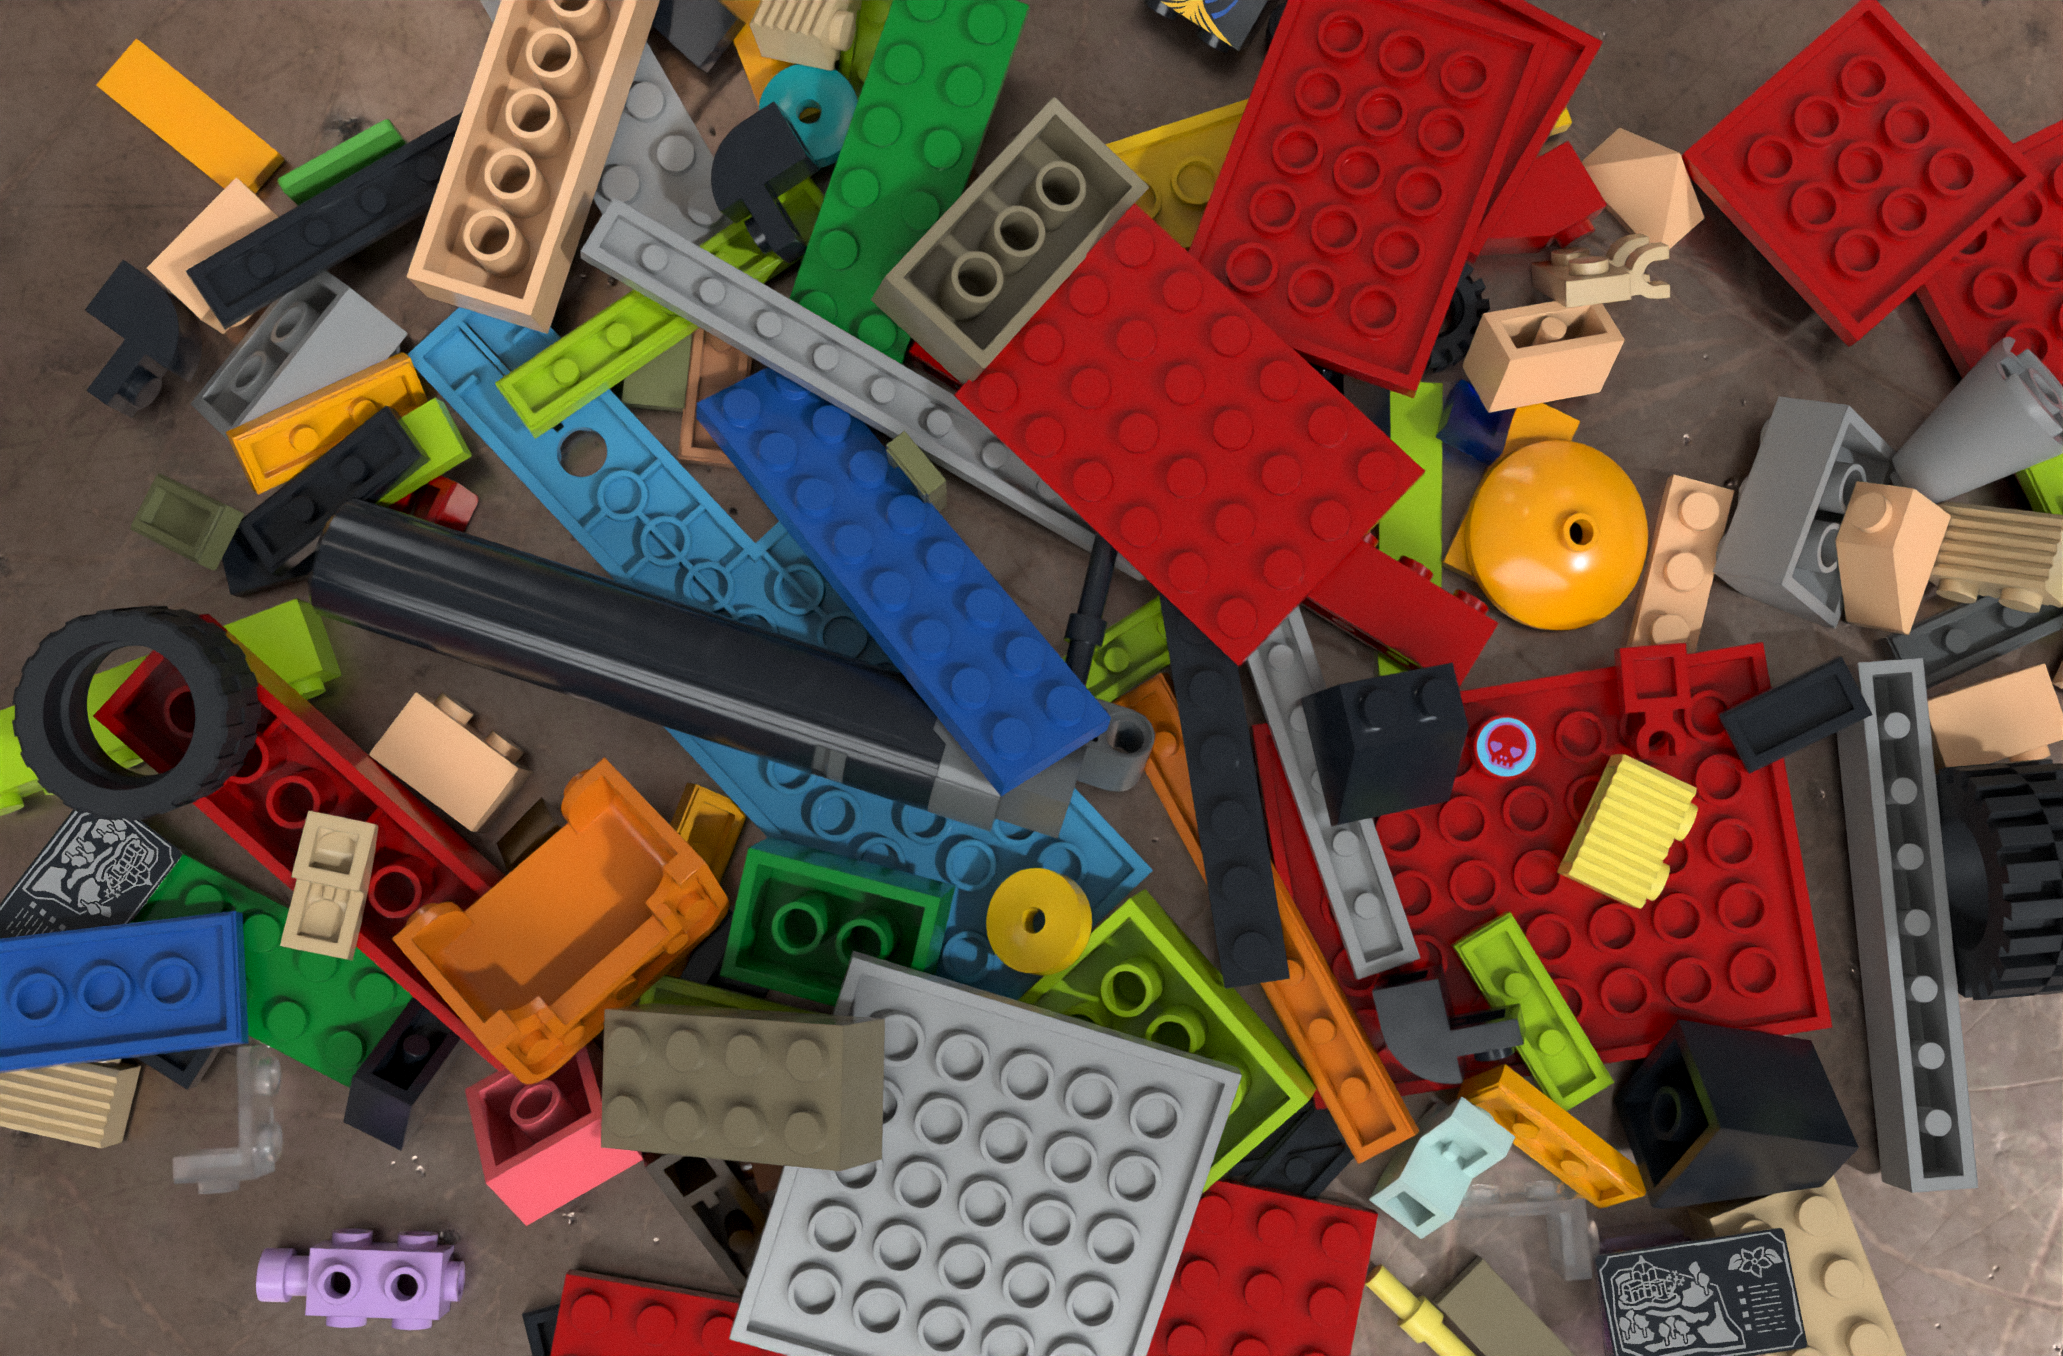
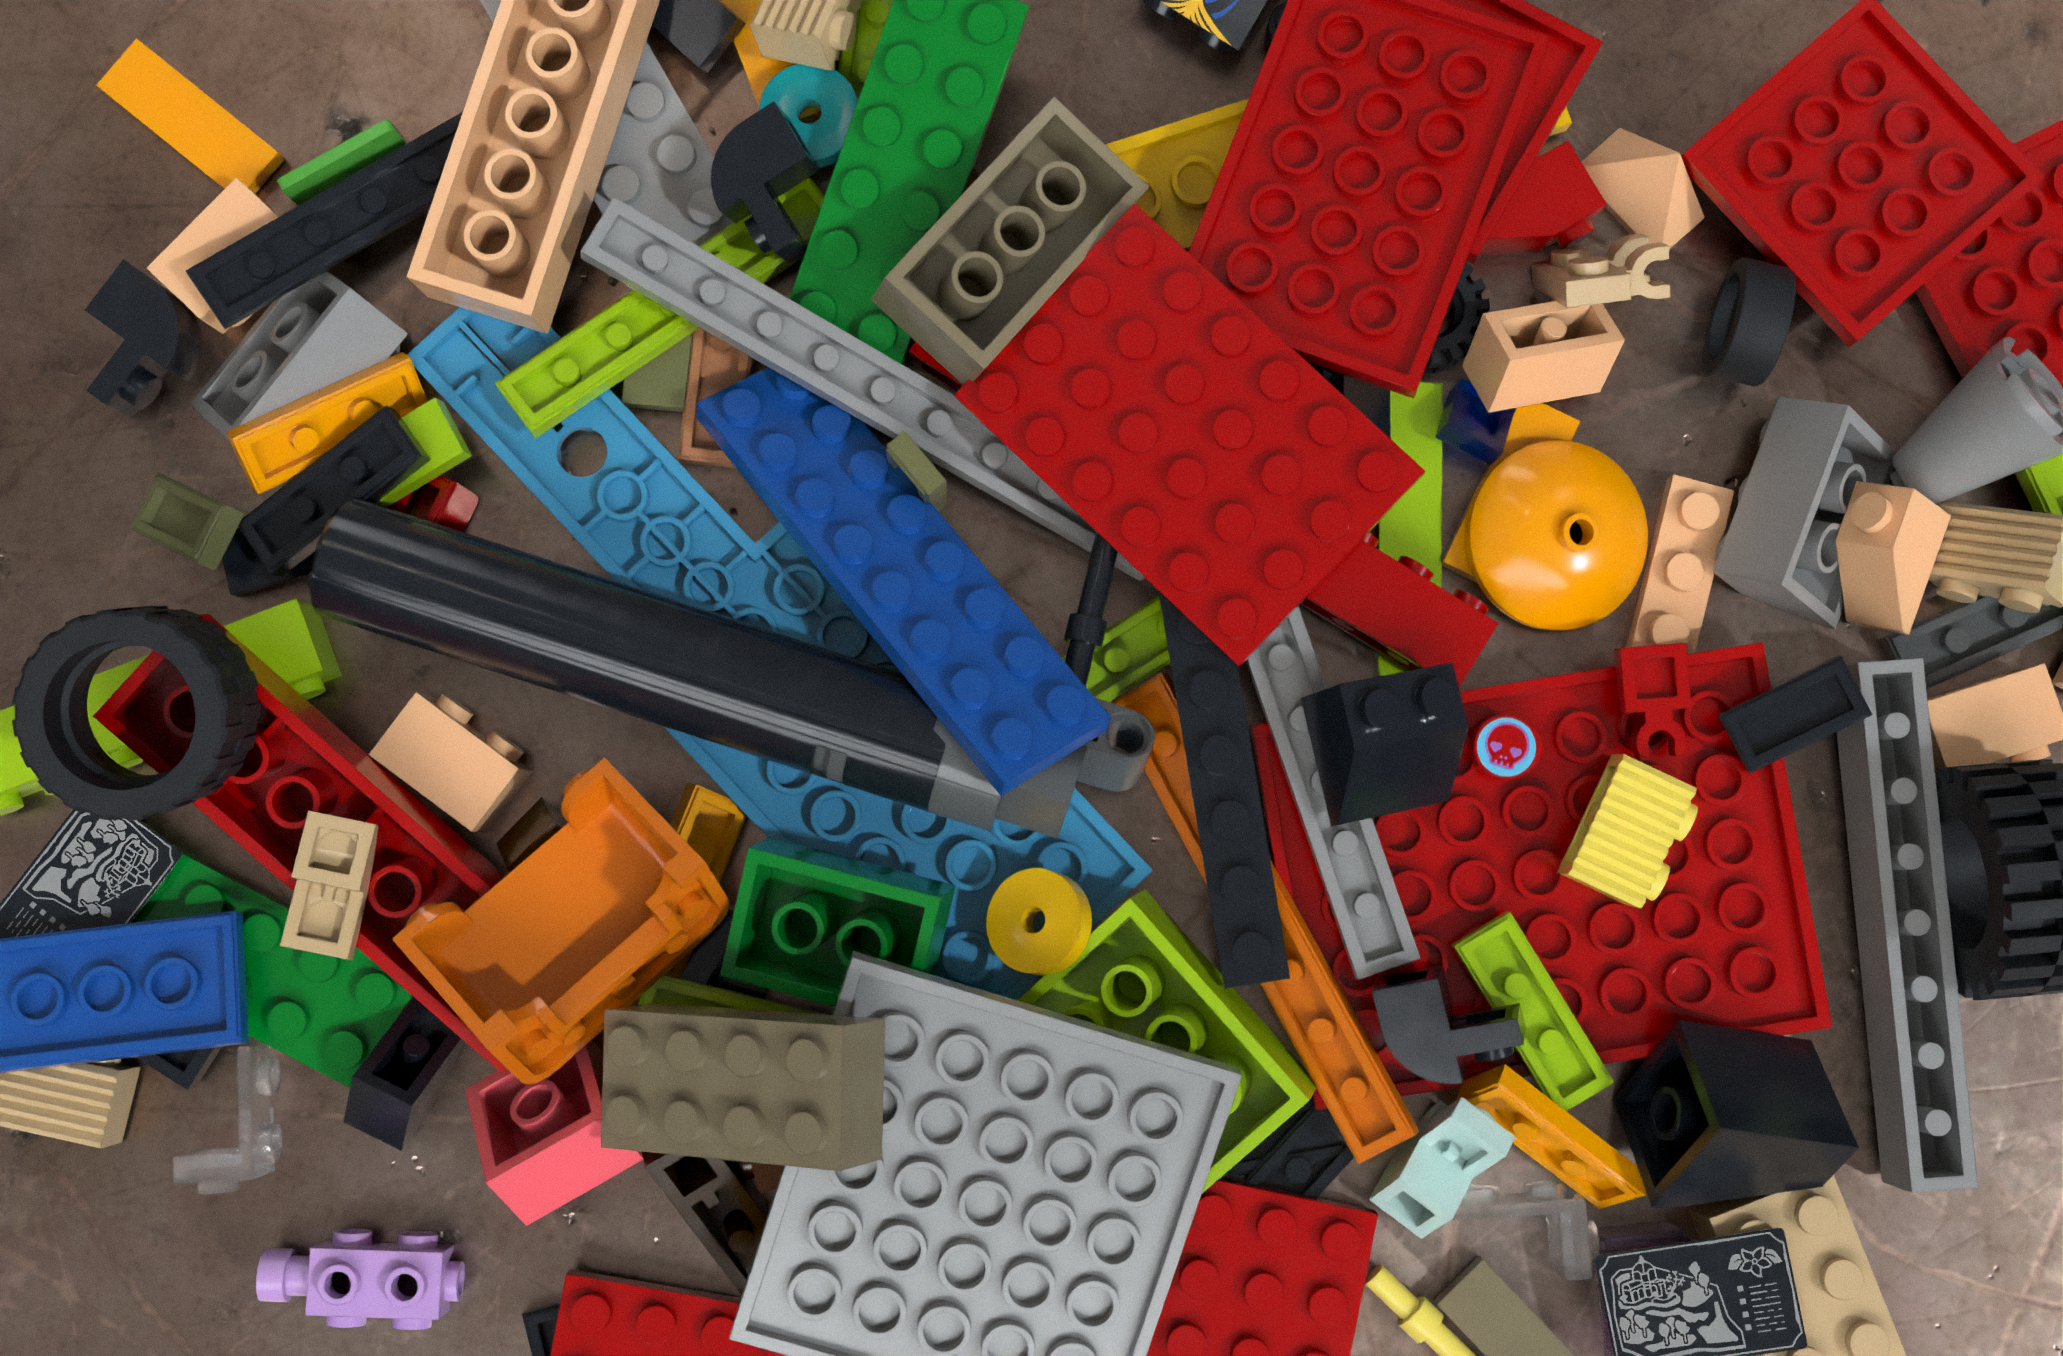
none -> black tyre [1703,257,1796,387]

